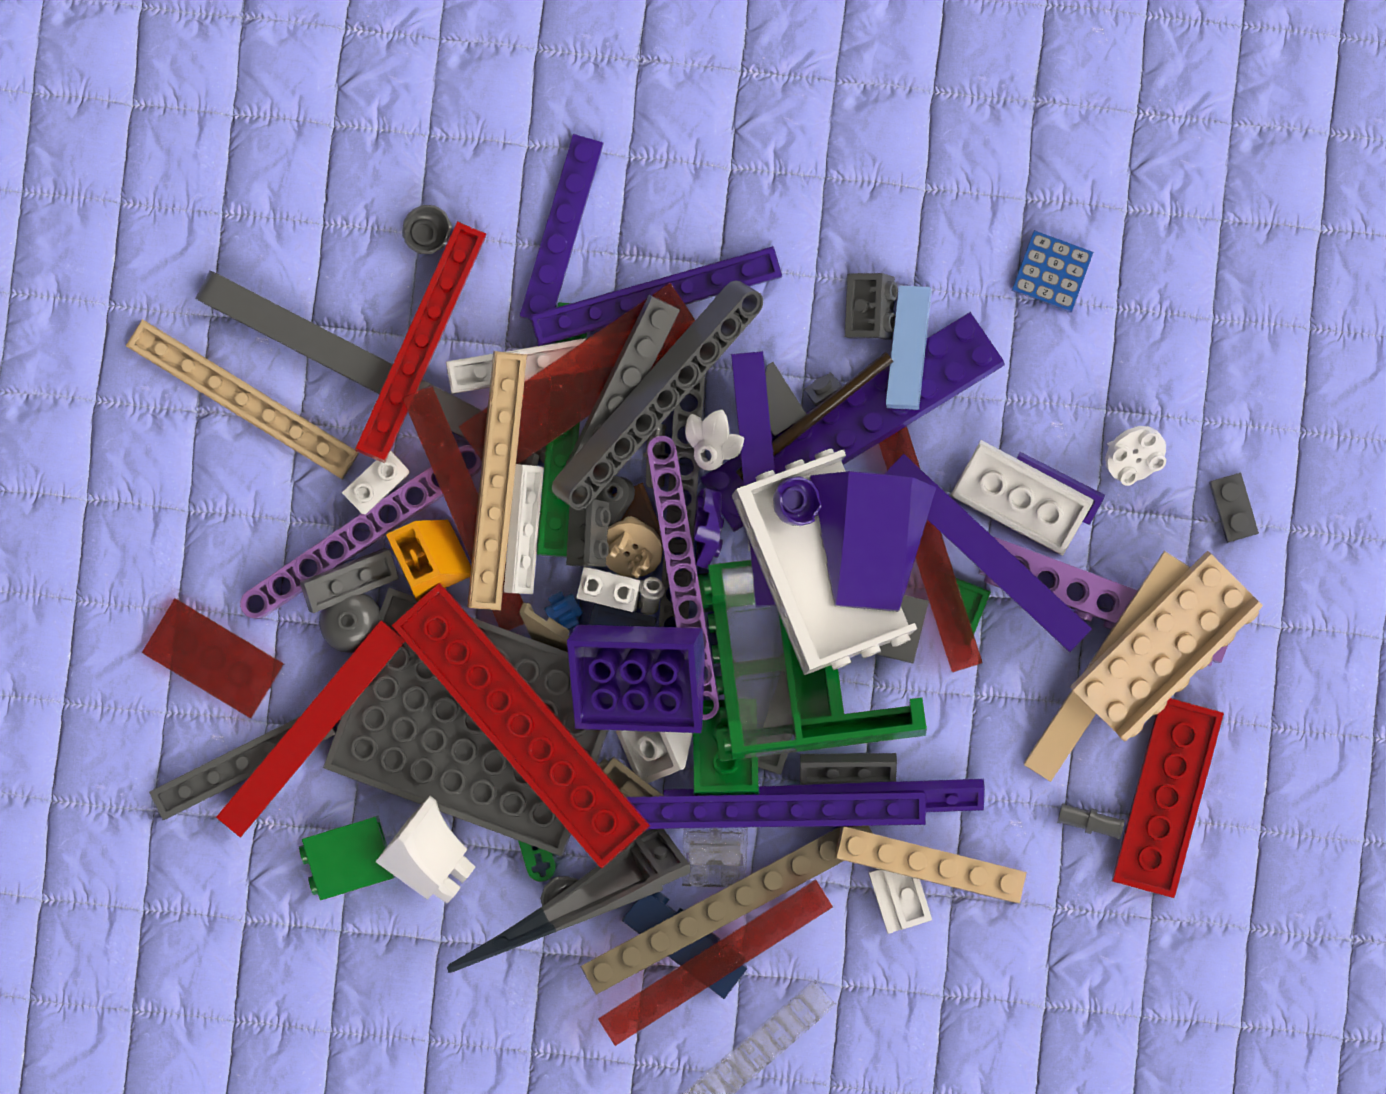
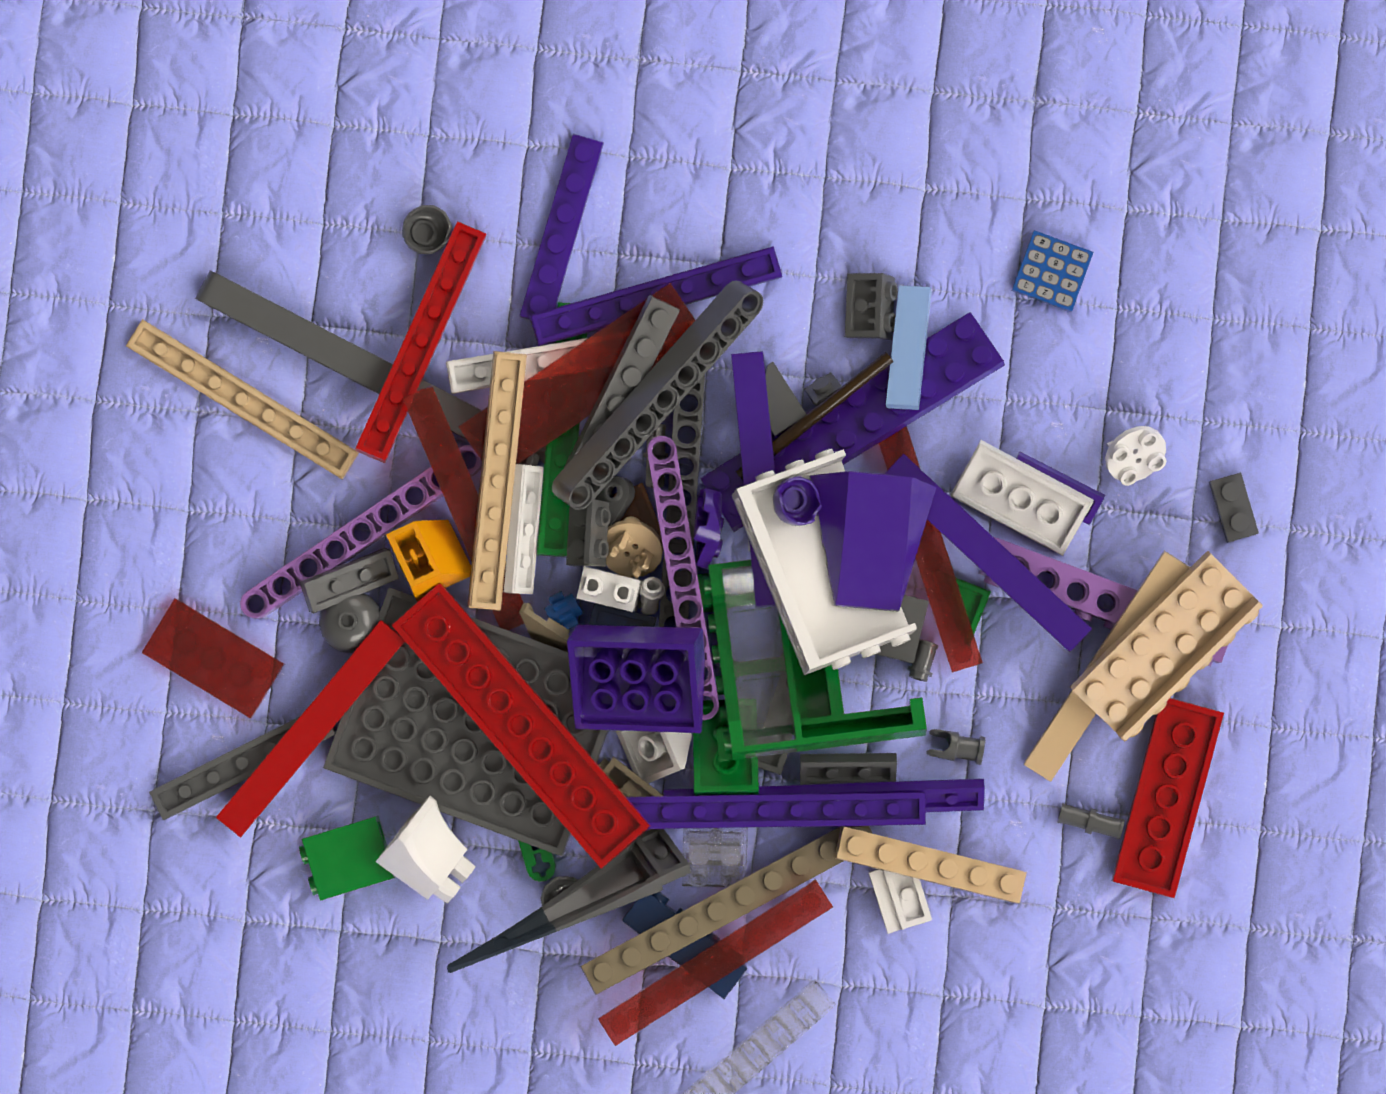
white bracket [342,451,410,515] -> none
white plate [685,409,744,471] -> none
none -> dark grey pin [907,639,939,682]
none -> dark grey piece [926,729,985,765]

